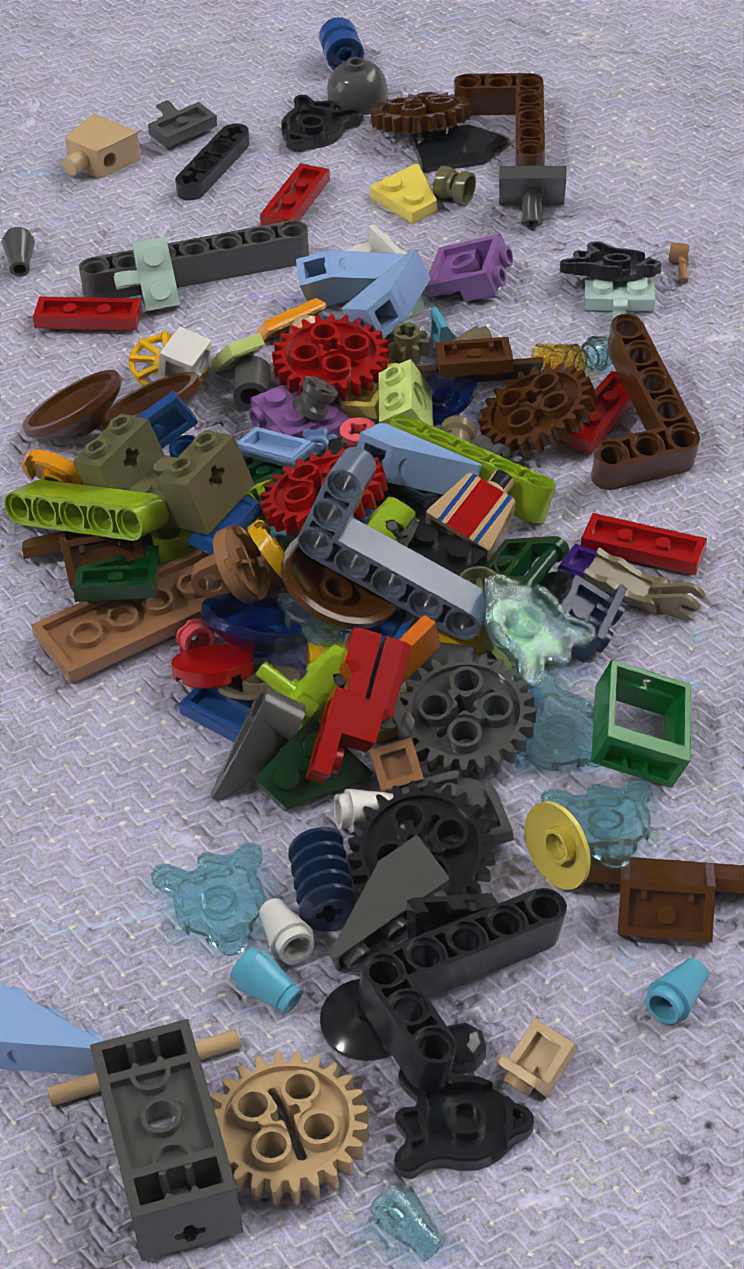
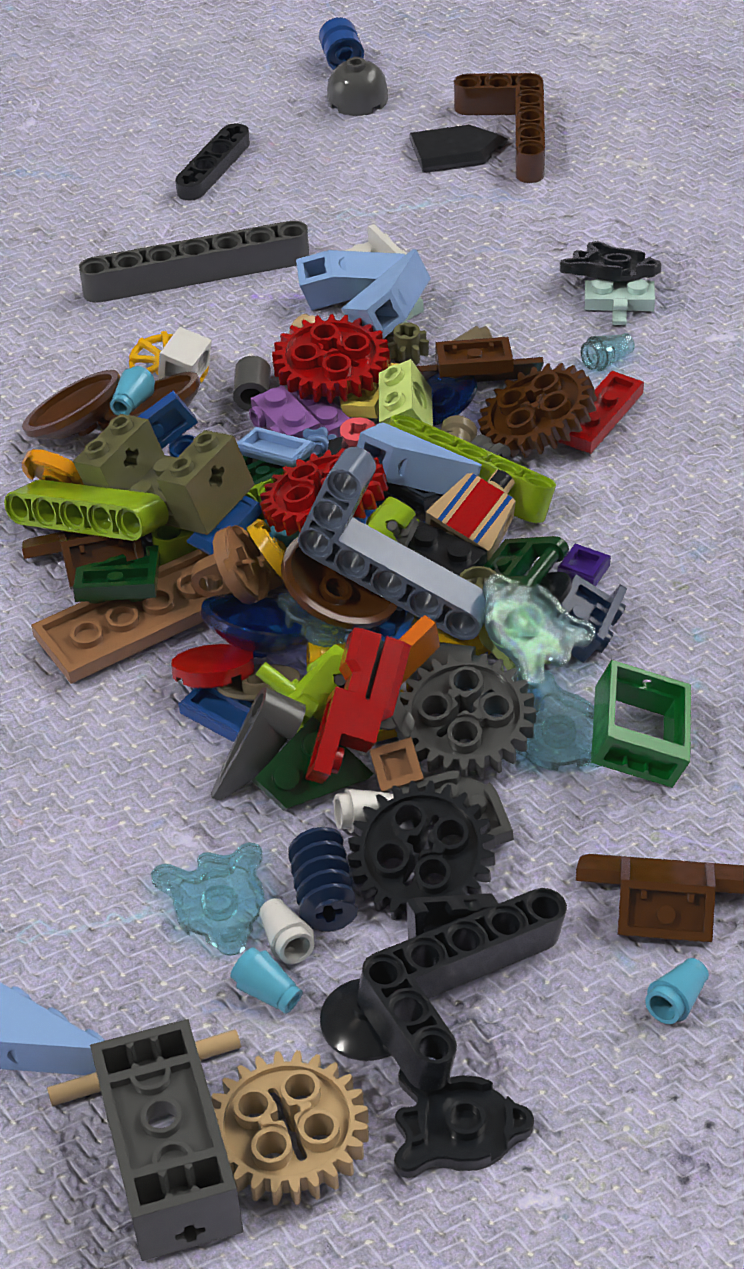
dark grey cone [2,227,35,277] -> none
red plate [33,296,142,331] -> none
tan torso [62,113,141,178] -> none
light aqua plate [114,237,180,312] -> none
dark grey plate [148,100,217,148] -> none
coral plate [176,618,215,652] -> none
yellowish green tile [210,333,265,373] -> none
light orange tile [257,298,327,342] -> none
red plate [260,163,330,226] -> none
black tile [281,94,364,151] -> none
dark grey wheel [292,376,338,421] -> none
dark grey slope [329,835,452,972] -> none
clear light blue cone [369,1181,446,1262] -> none
reddish brown gear [370,92,472,134] -> none
light yellow wing [370,163,437,224] -> none
medium lavender plate [425,234,514,302] -> none
medium azure slope [430,306,458,343] -> none
olive wheel [433,165,476,205] -> none
black tile [447,1023,486,1074] -> none
tan bracket [496,1018,579,1098] -> none
dark grey tile [499,166,566,227] -> none
light yellow dish [524,801,591,890] -> none
clear yellow cone [531,343,587,371] -> none
clear light blue tile [541,780,652,868] -> none
red plate [581,513,707,576] -> none
dark tan arm [584,548,706,620] -> none
reddish brown beam [591,313,700,490] -> none
medium nougat hand [669,242,689,284] -> none
none -> medium azure cone [110,366,155,416]

